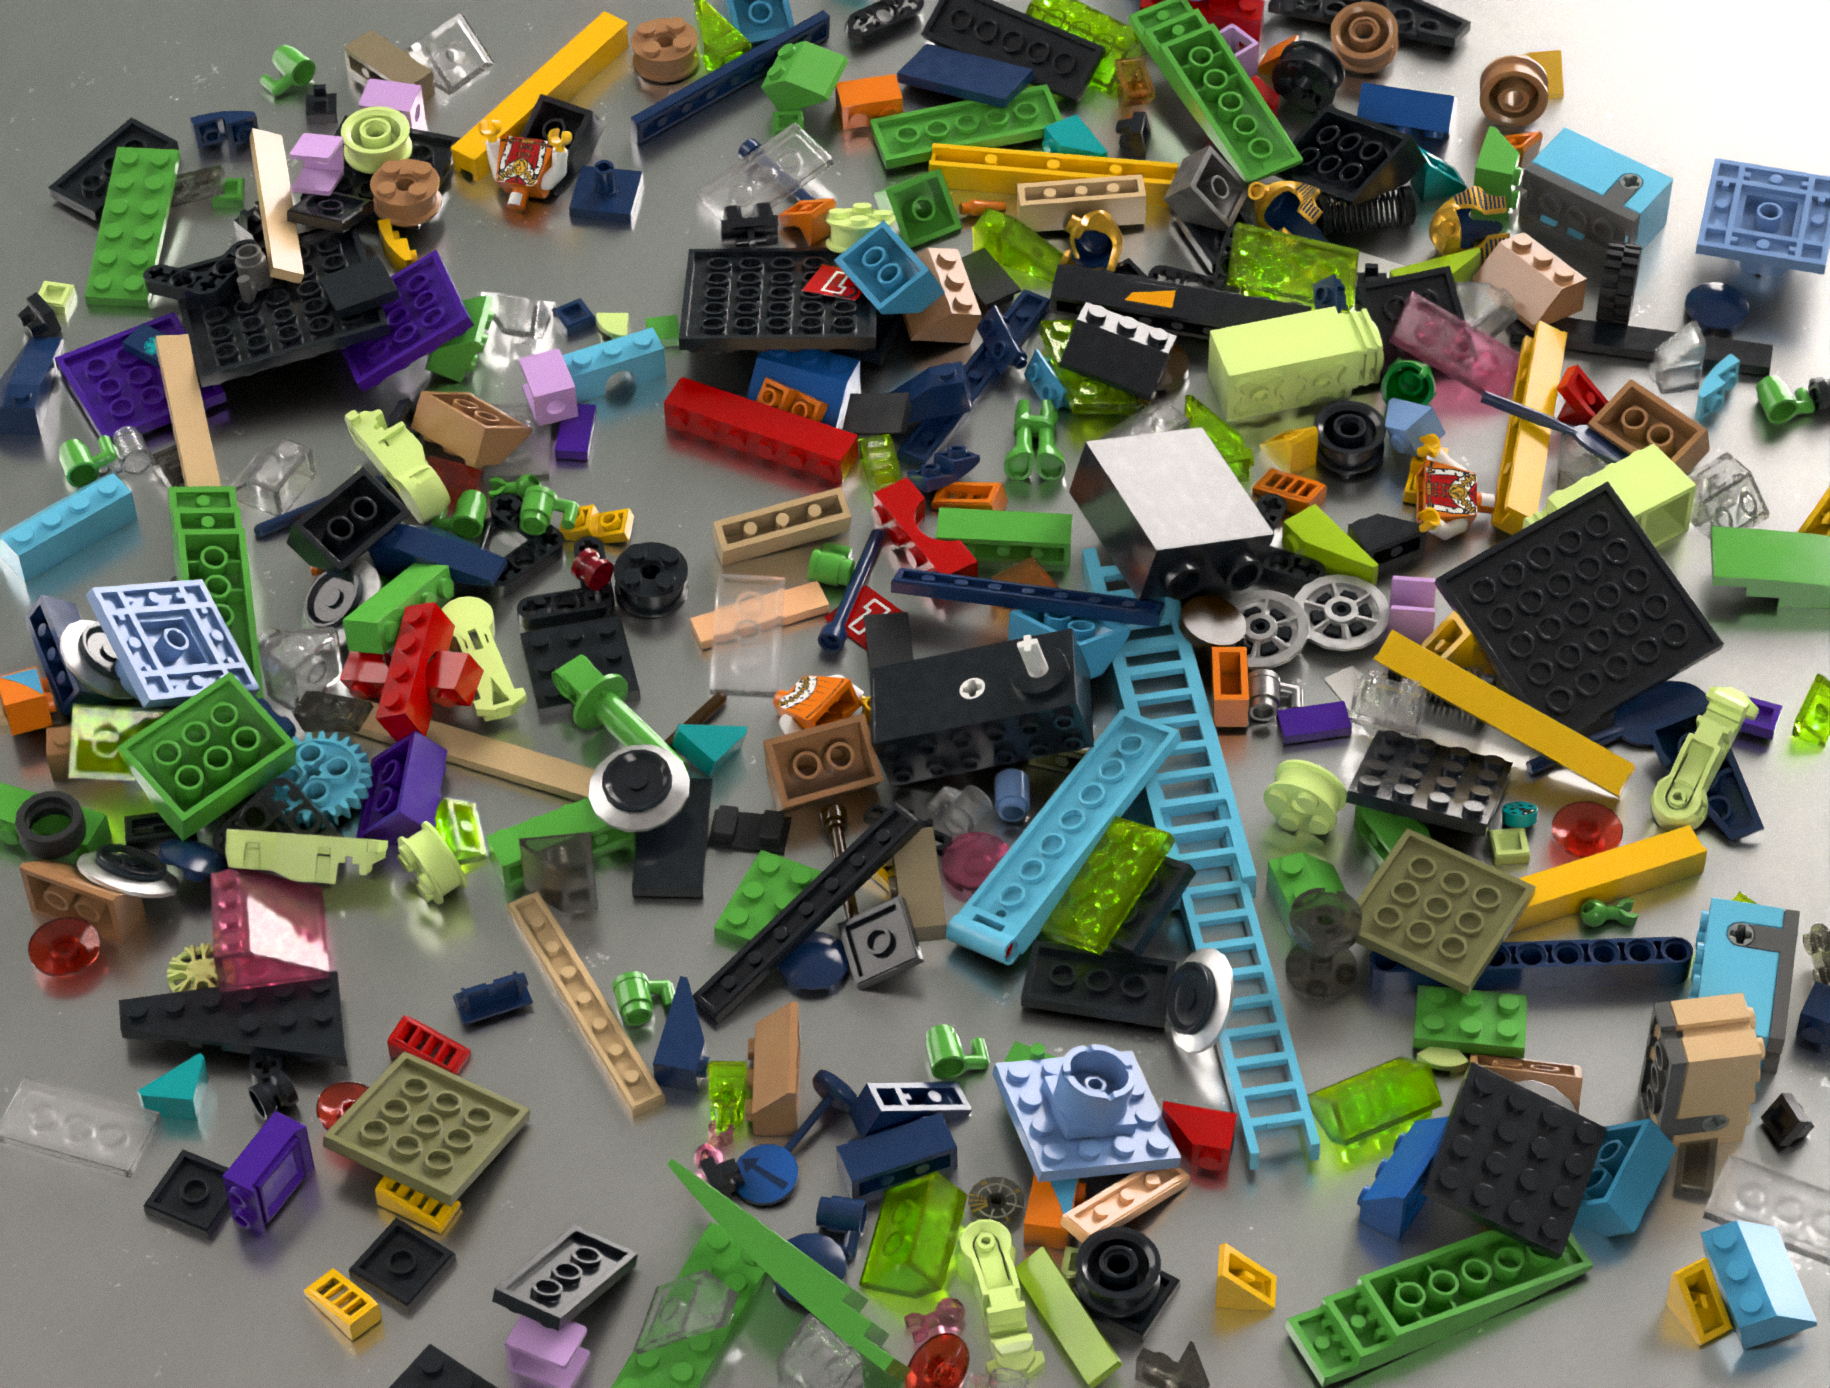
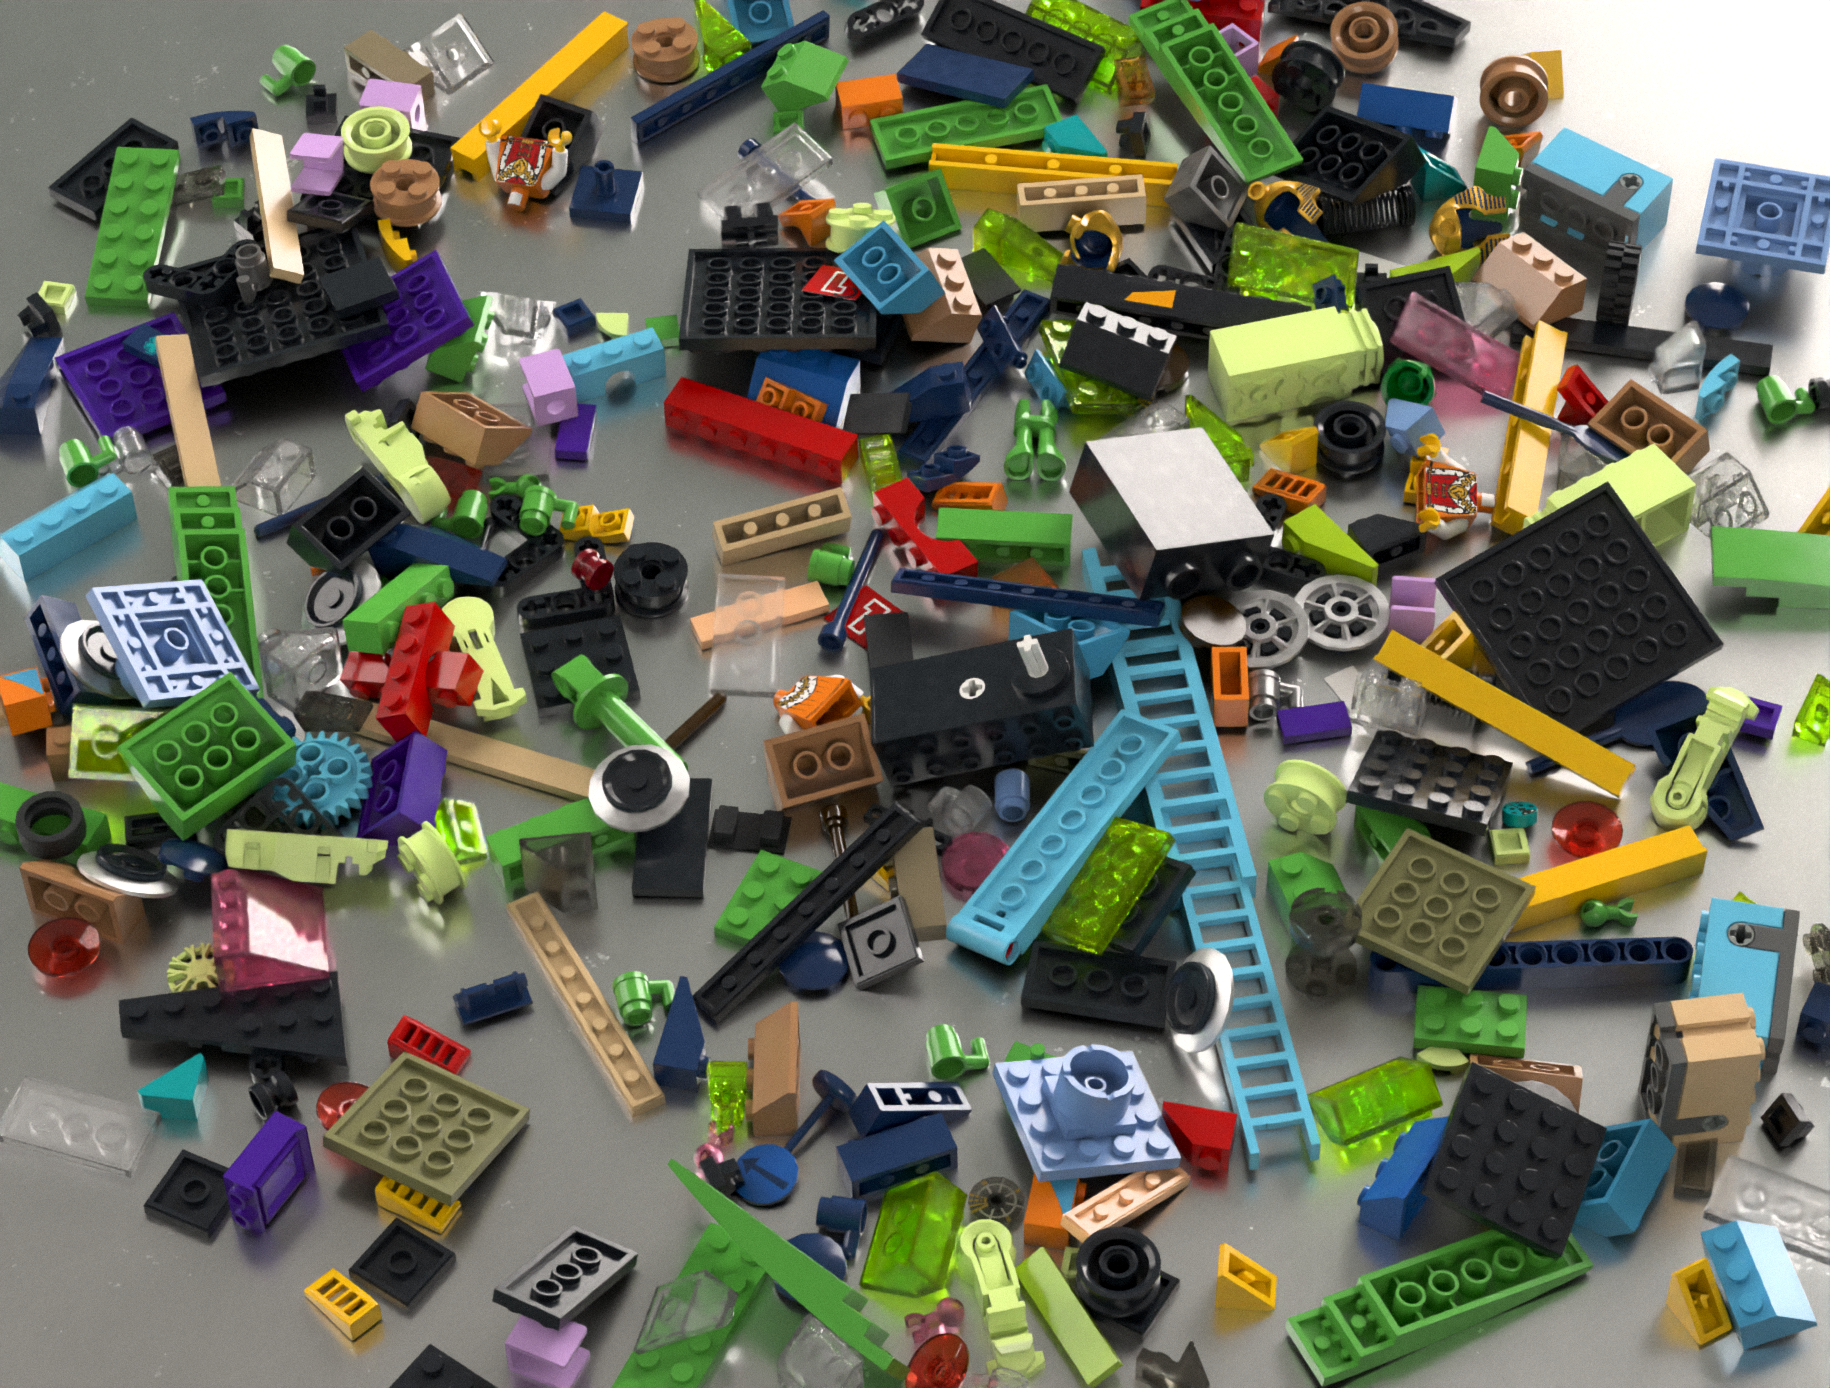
teal slope [672,724,747,778] -> none
orange piece [959,199,1006,217] -> none

